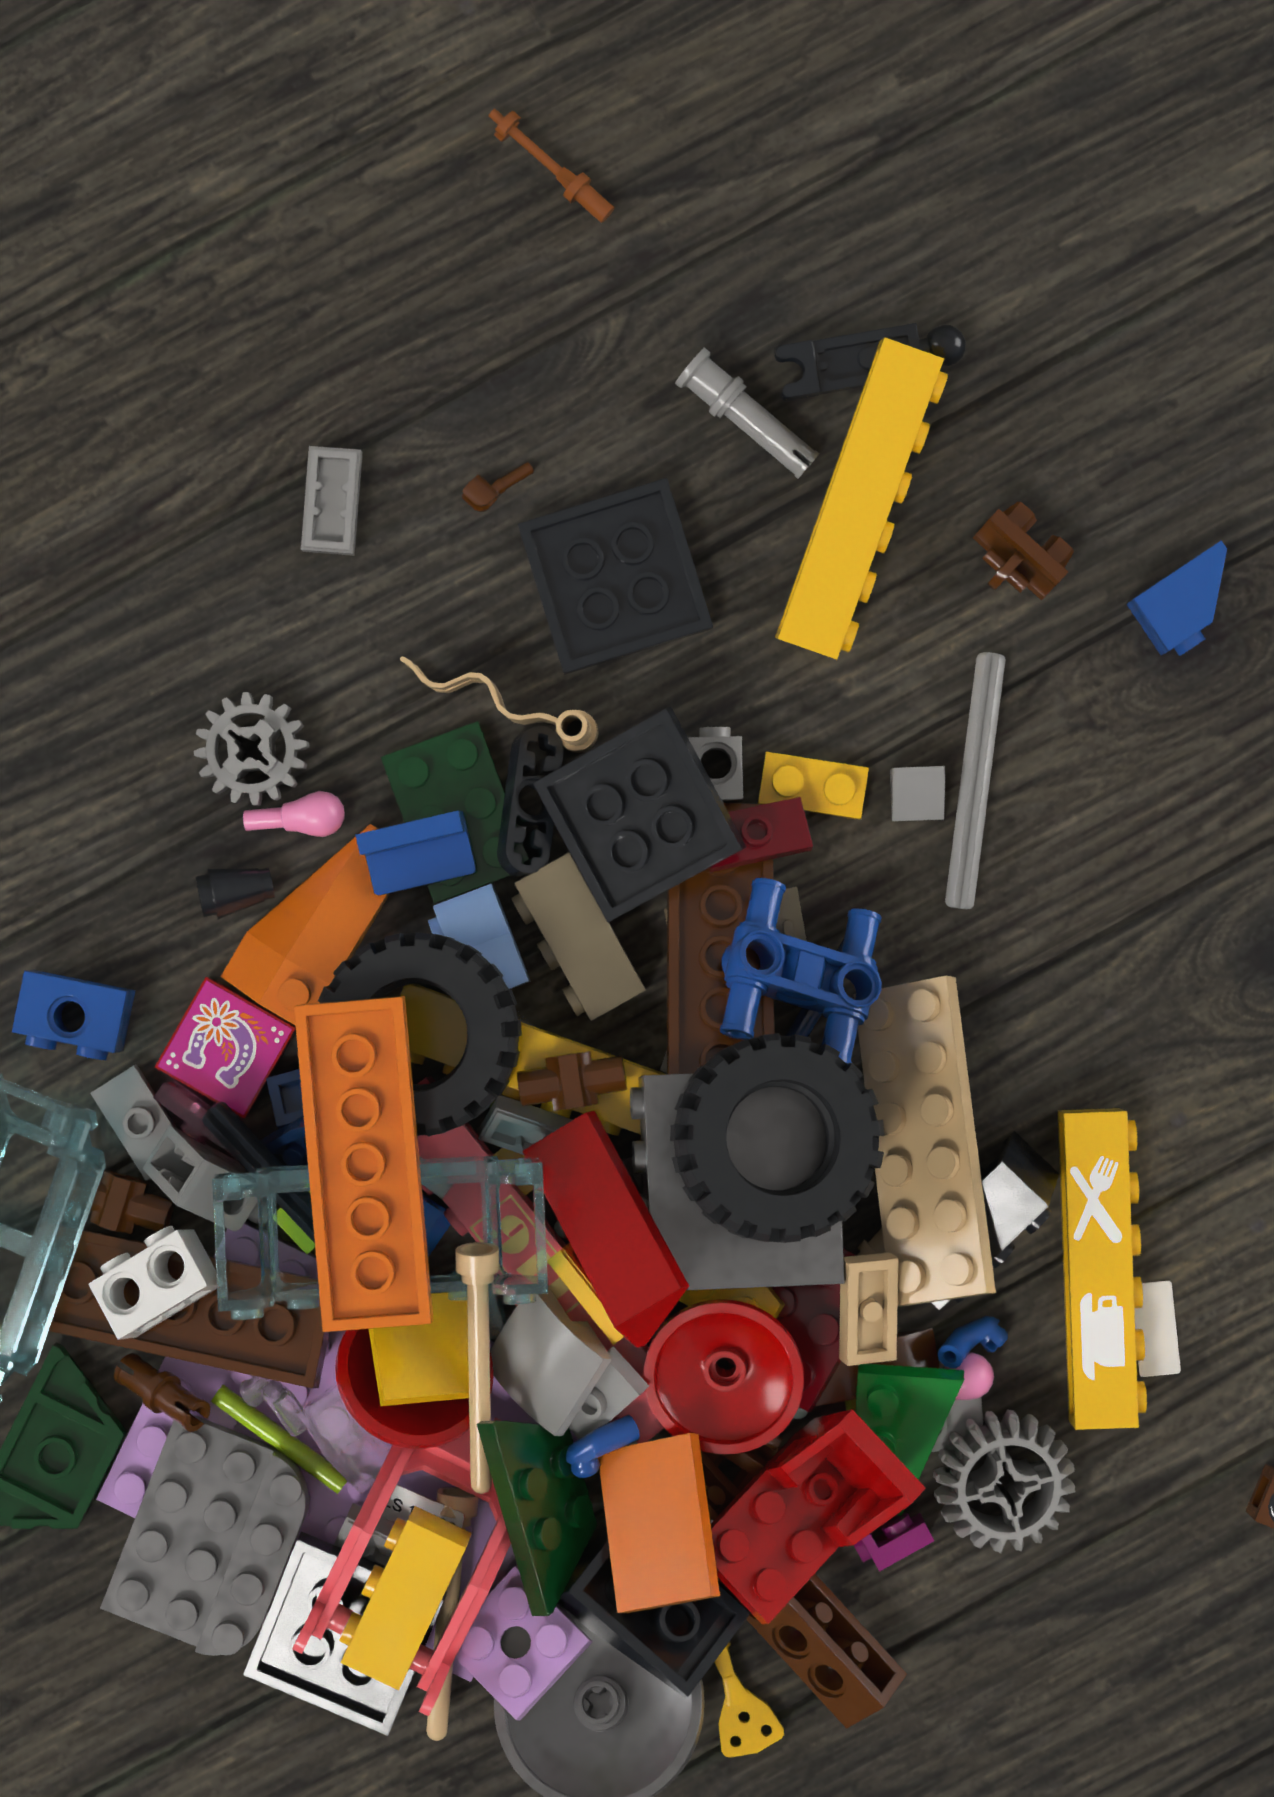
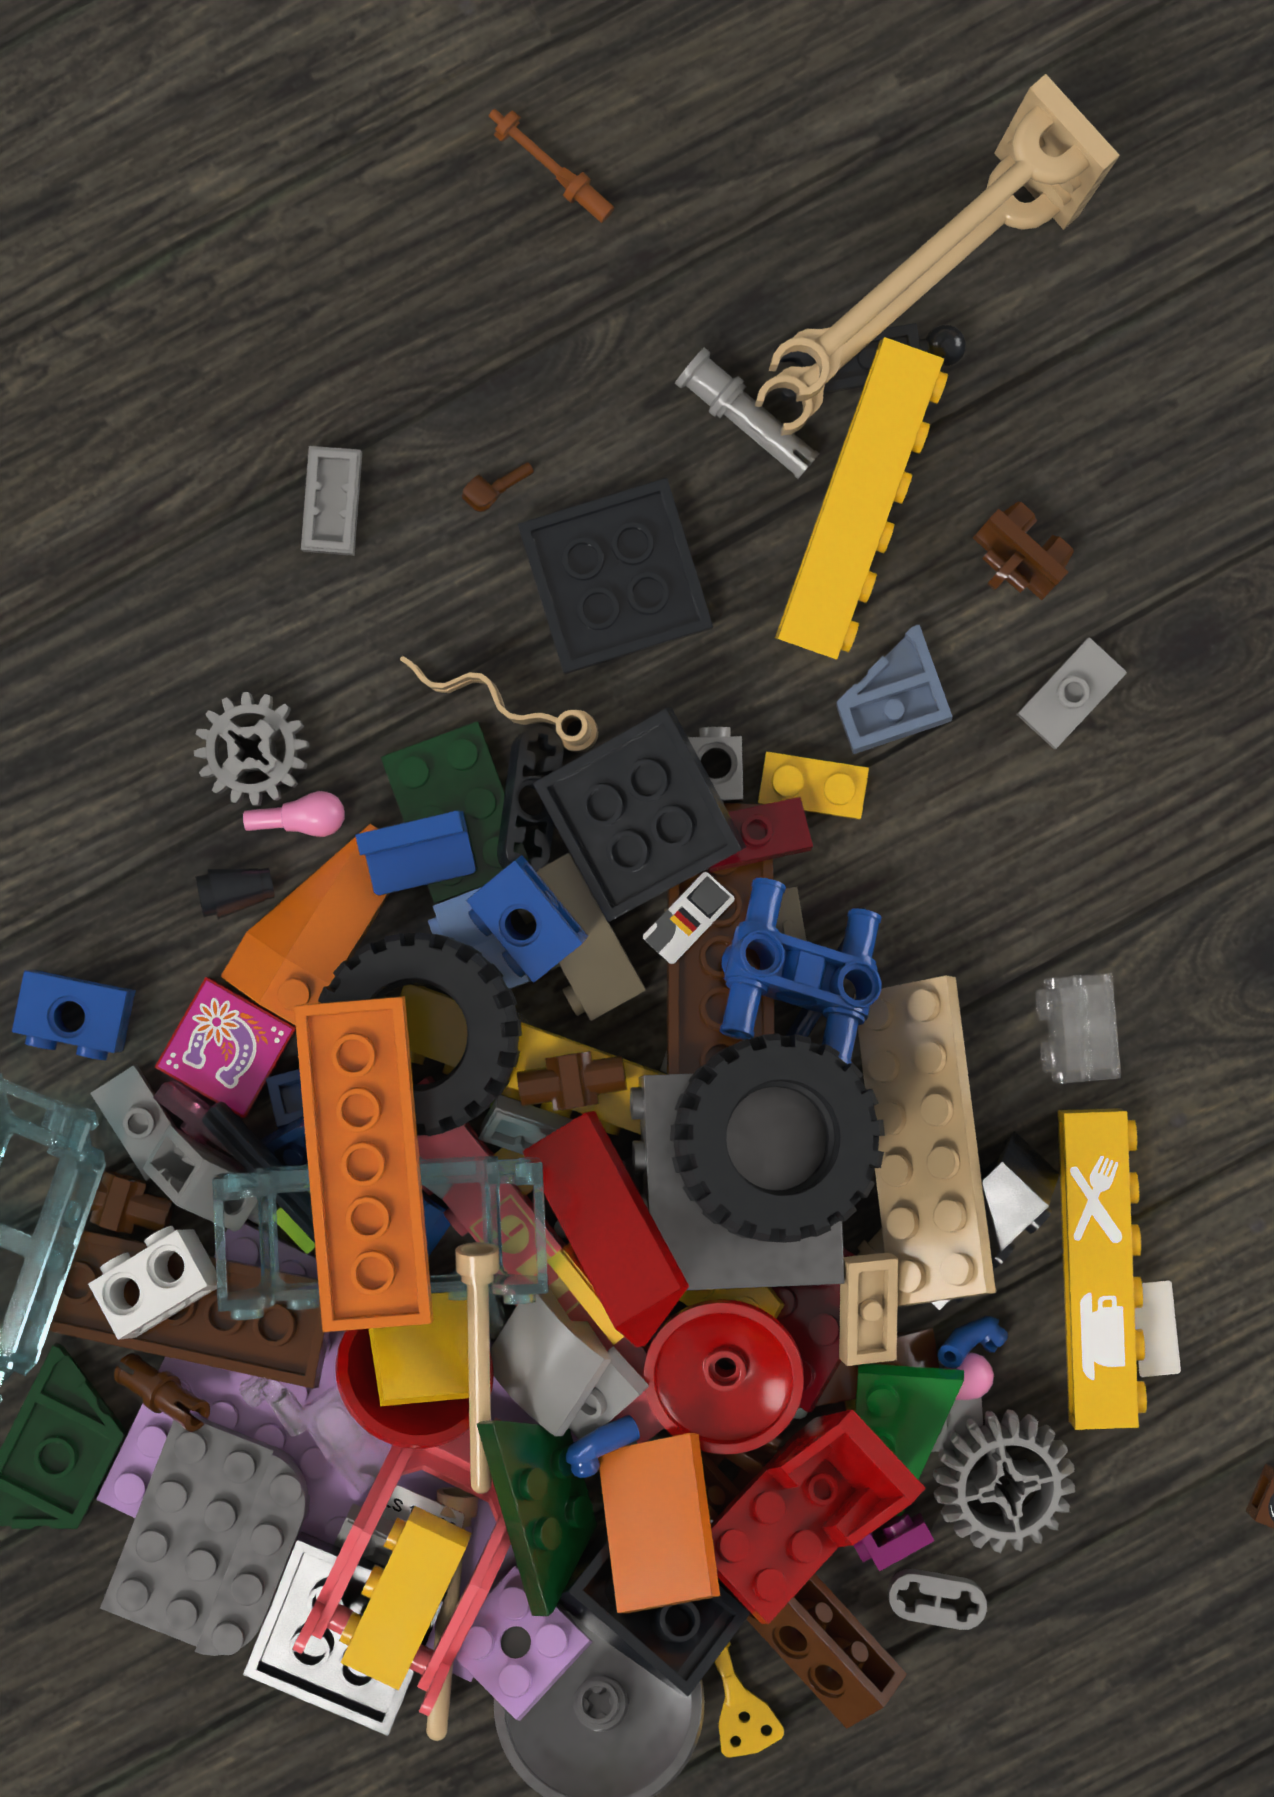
lime bar [210,1385,350,1494] -> none
light grey slope [890,766,945,821] -> none
light grey axle [945,652,1006,910] -> none
blue slope [1127,540,1227,656] -> none
none -> blue brick [466,855,588,983]
none -> sticker [643,872,735,964]
none -> tan piece [755,74,1120,436]
none -> sand blue wing [836,625,953,754]
none -> light grey beam [887,1569,987,1630]
none -> light grey plate [1016,637,1127,750]
none -> clear brick [1036,973,1121,1083]

